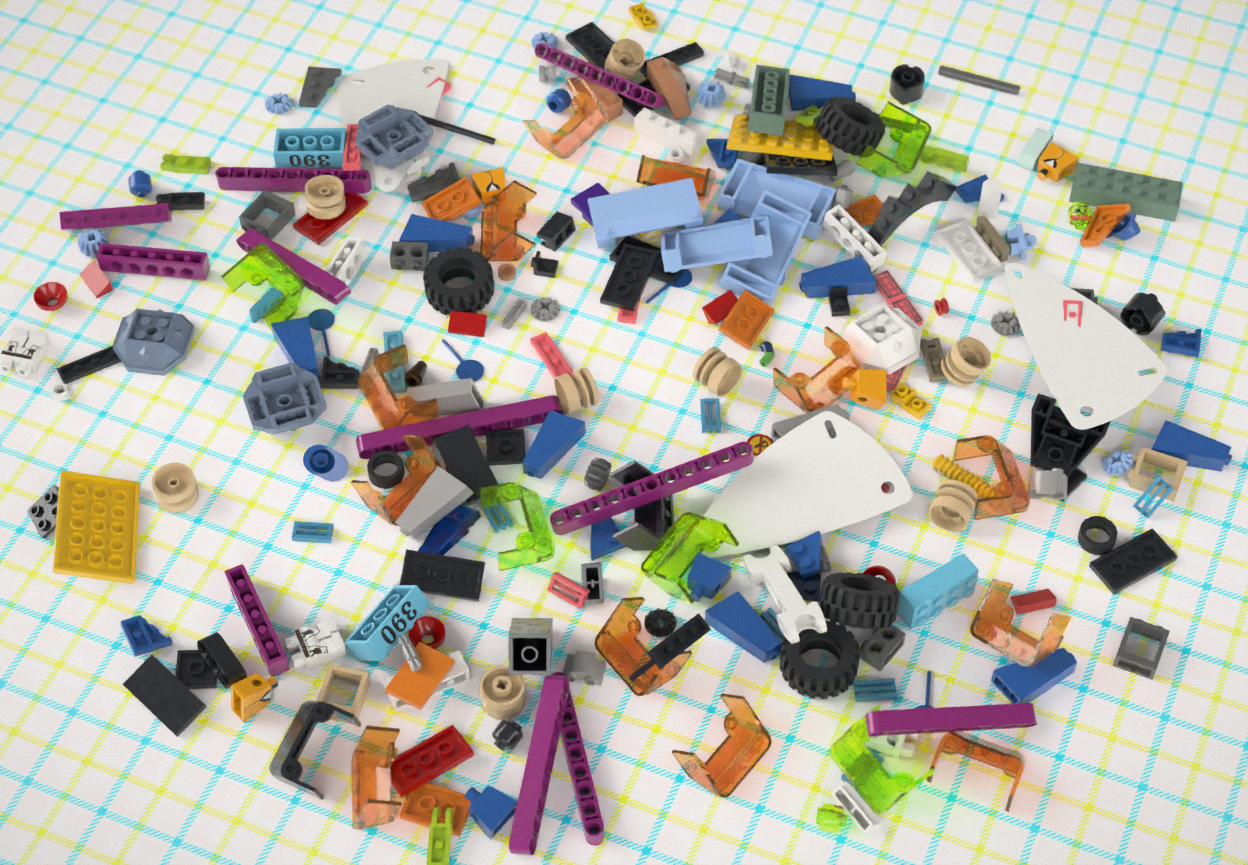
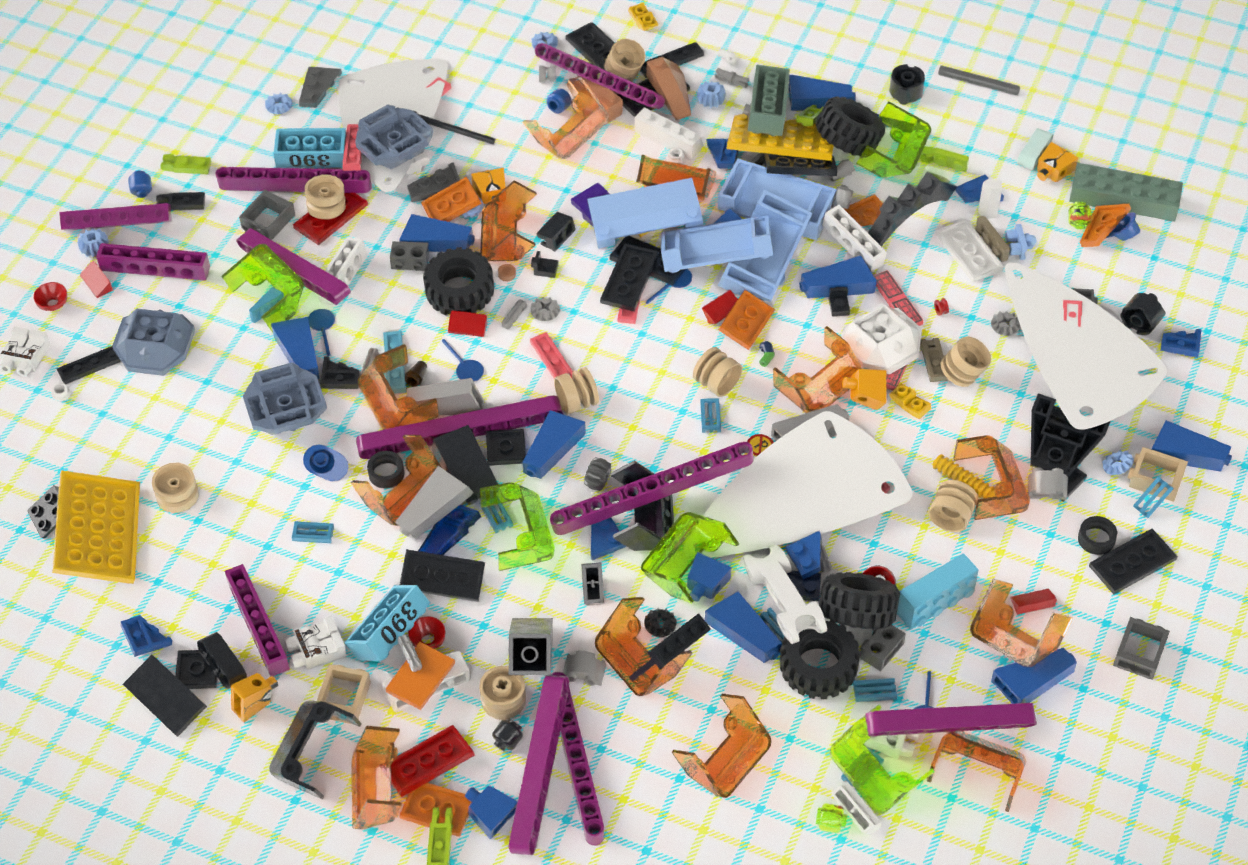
coral tile [547,572,590,609] -> none

